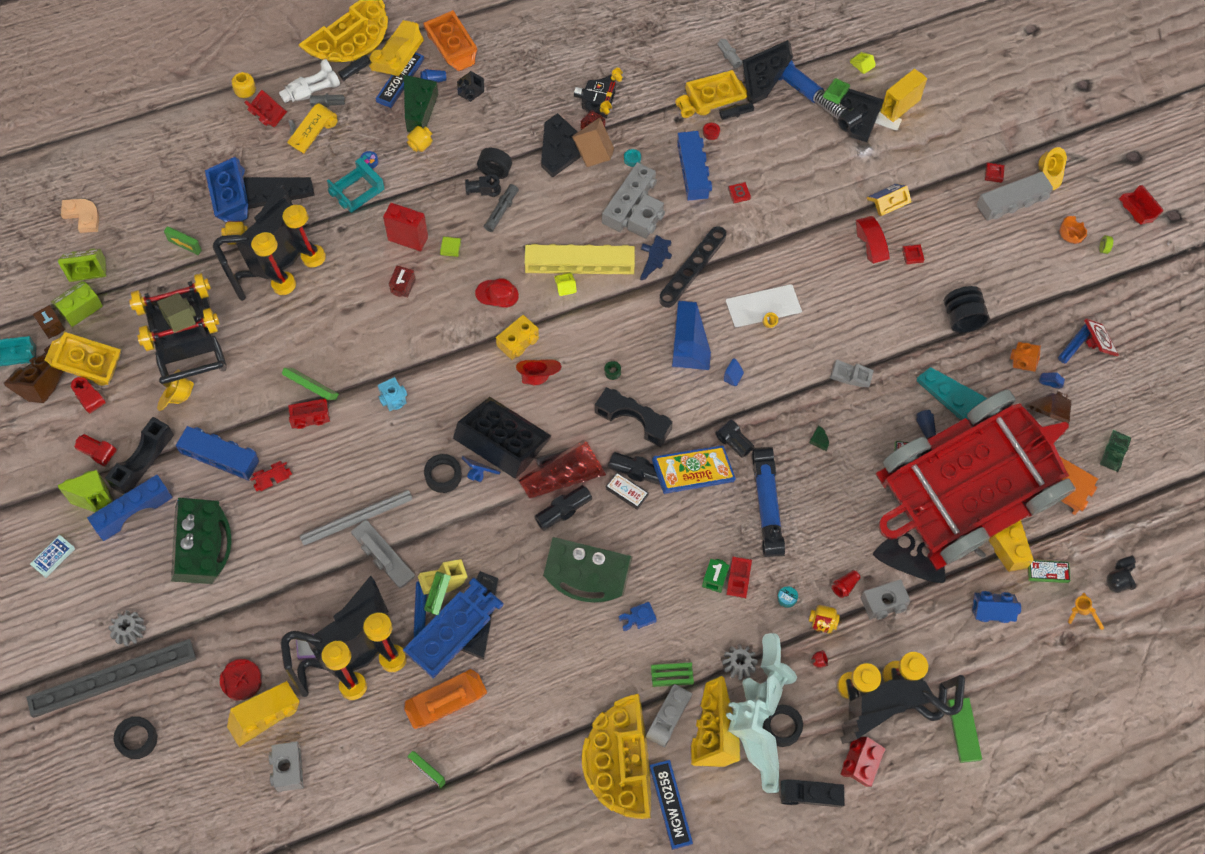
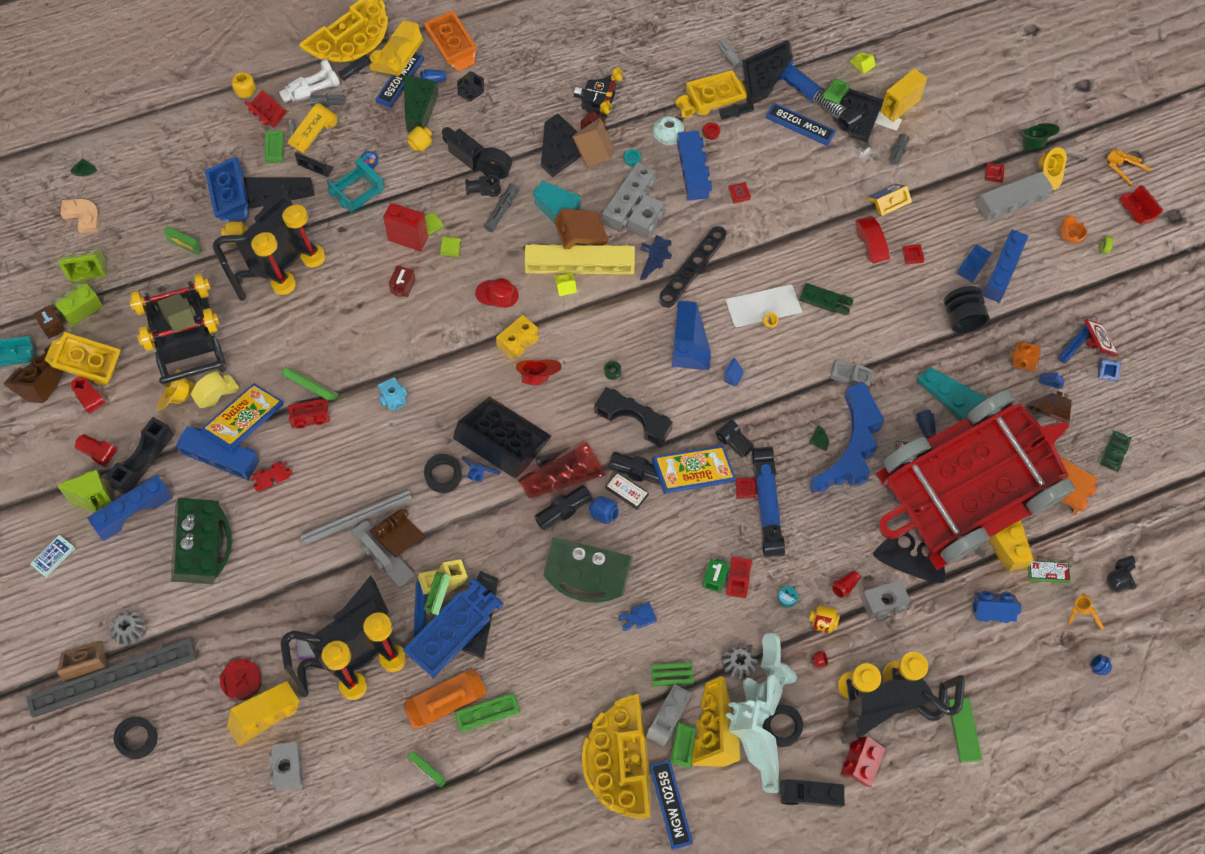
none -> medium nougat slope [57,640,108,682]
none -> dark green tile [70,159,97,177]
none -> light yellow brick [190,371,239,408]
none -> tile [201,383,283,451]
none -> bright green tile [265,130,284,163]
none -> black slope [294,152,334,177]
none -> reddish brown hinge [369,509,425,558]
none -> lime tile [425,212,444,236]
none -> black brick [442,127,485,171]
none -> bright green tile [454,692,520,733]
none -> teal slope [533,181,581,224]
none -> dark orange panel [554,209,609,249]
none -> blue head [589,496,619,524]
none -> light aqua piece [653,116,684,145]
none -> bright green tile [670,722,697,769]
none -> red tile [735,478,756,499]
none -> tile [766,103,836,146]
none -> dark green hinge [799,283,853,315]
none -> blue arch [809,382,884,493]
none -> dark grey axle [889,134,910,165]
none -> blue slope [957,244,992,283]
none -> blue arch [983,229,1029,303]
none -> dark green piece [1019,123,1060,151]
none -> blue plate [1090,654,1112,676]
none -> blue slope [1098,359,1121,381]
none -> light orange plant [1107,148,1151,186]

